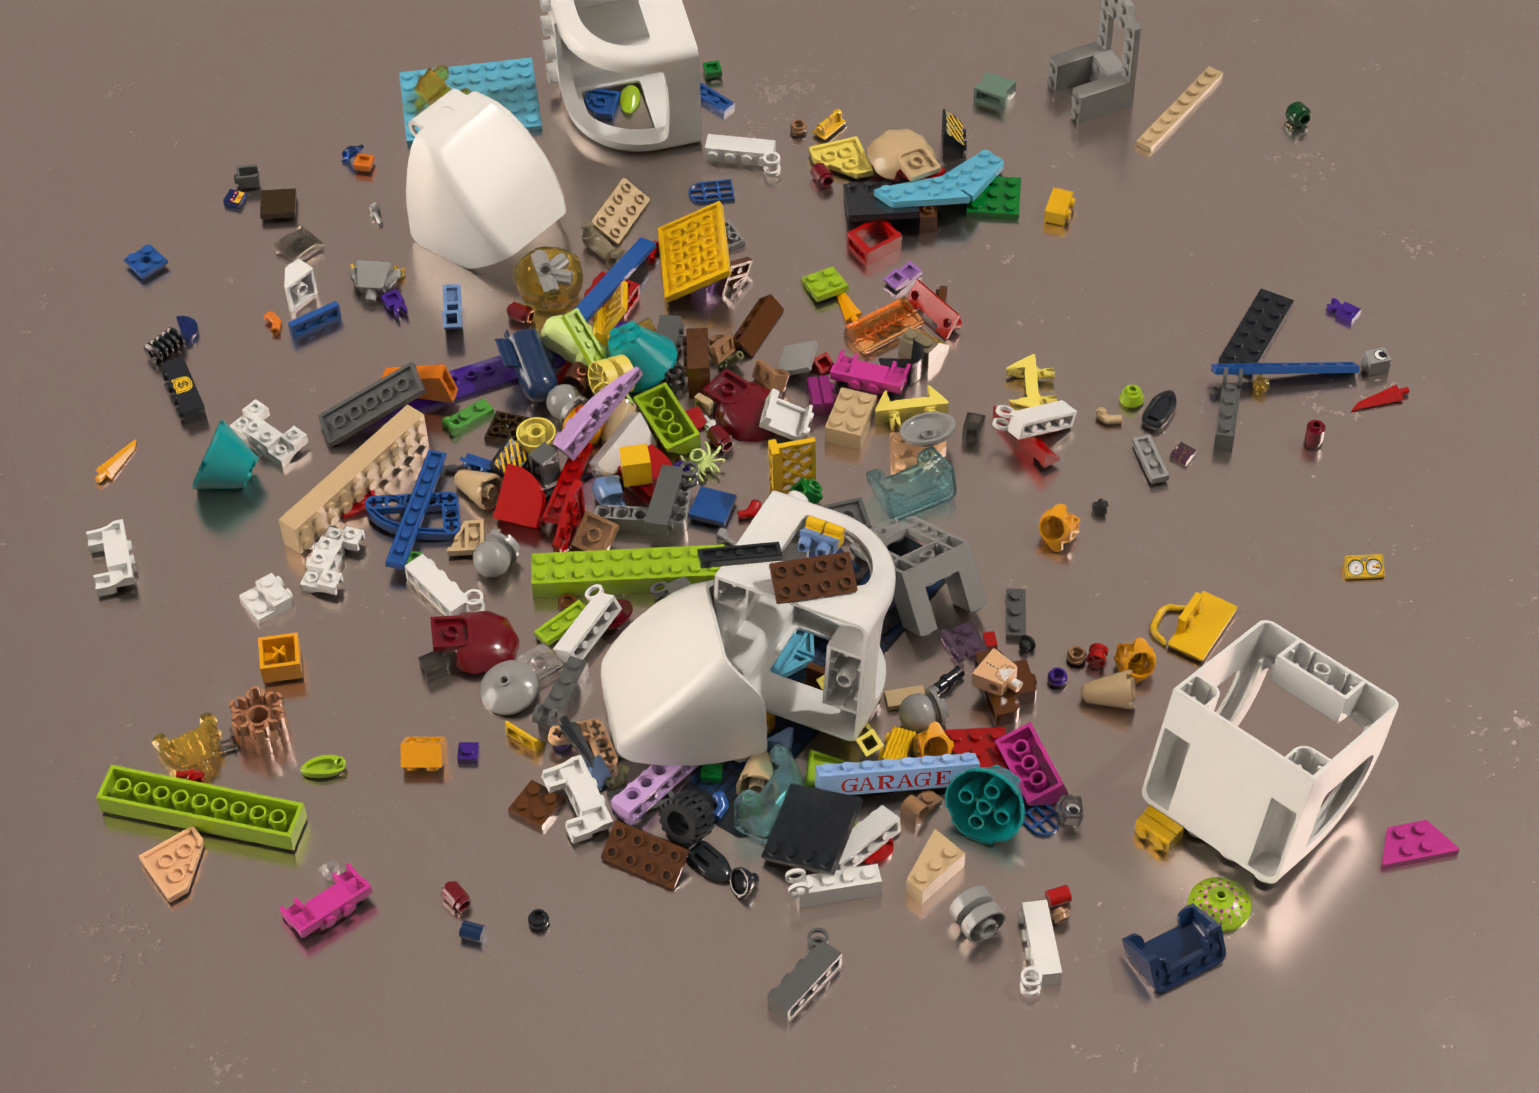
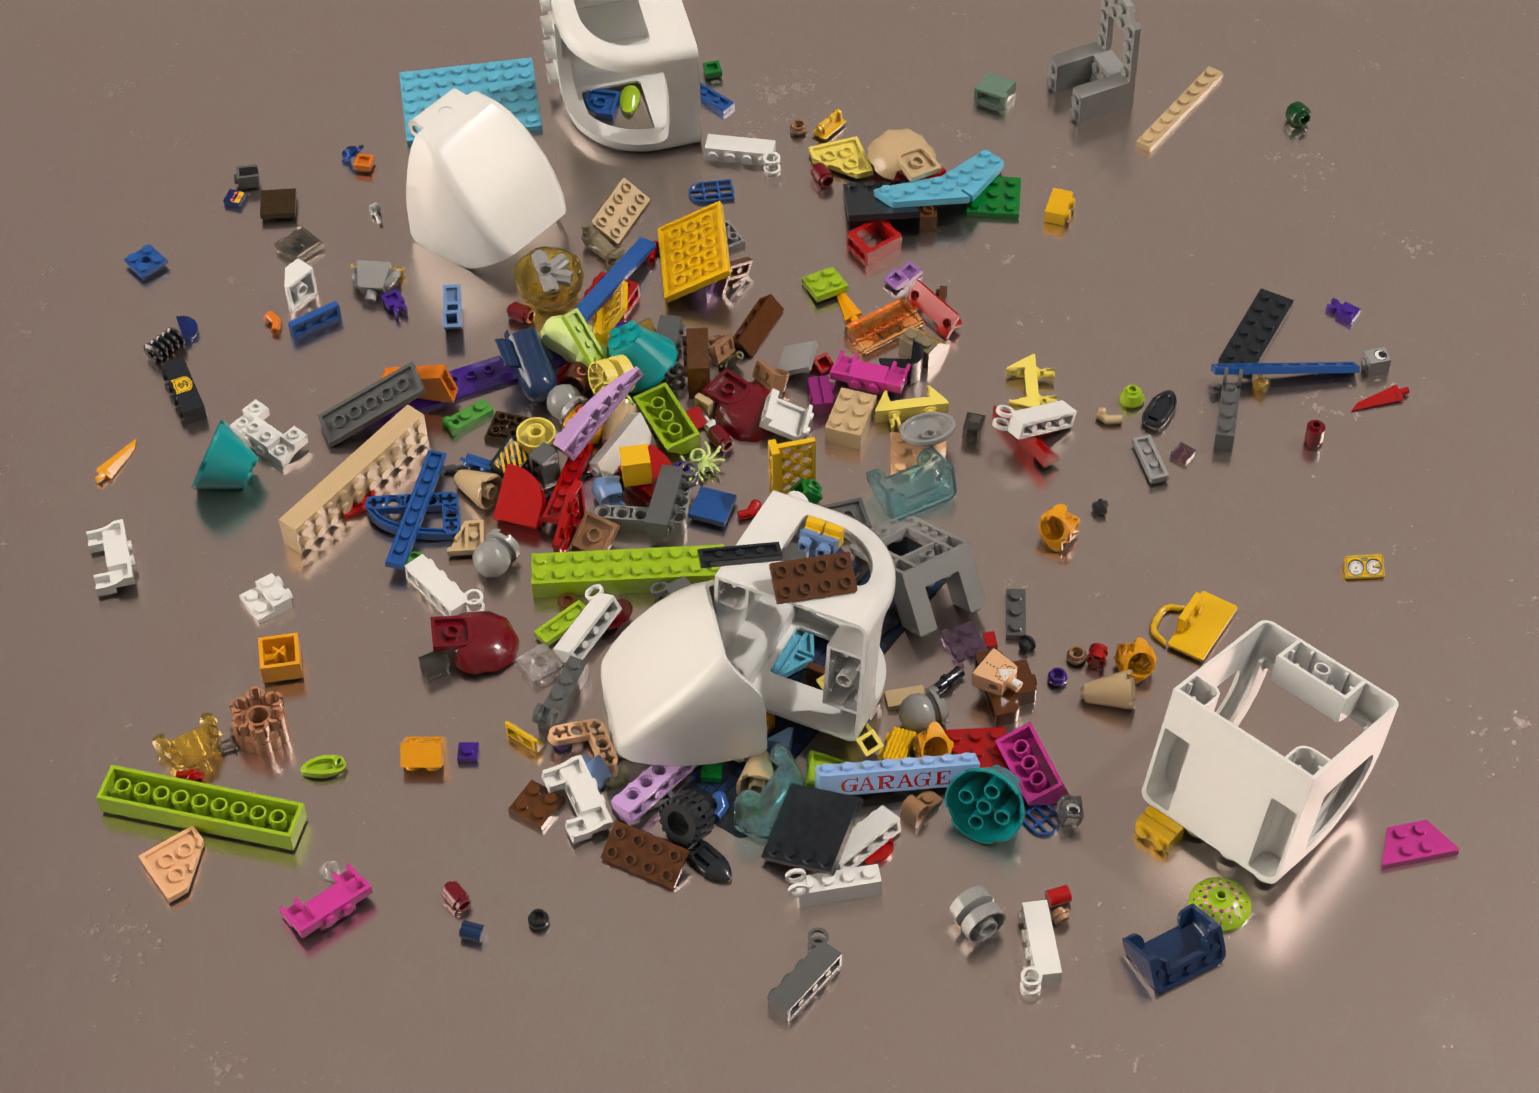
white bracket [300,526,365,595] -> none
clear yellow torso [413,65,471,110] -> none
light grey dish [480,660,538,715] -> none
black bar [559,716,594,769] -> none
light grey hand [716,528,737,546] -> none
black piece [730,867,759,898] -> none
tan wedge [906,829,965,905] -> none
black slope [941,109,967,158] -> none

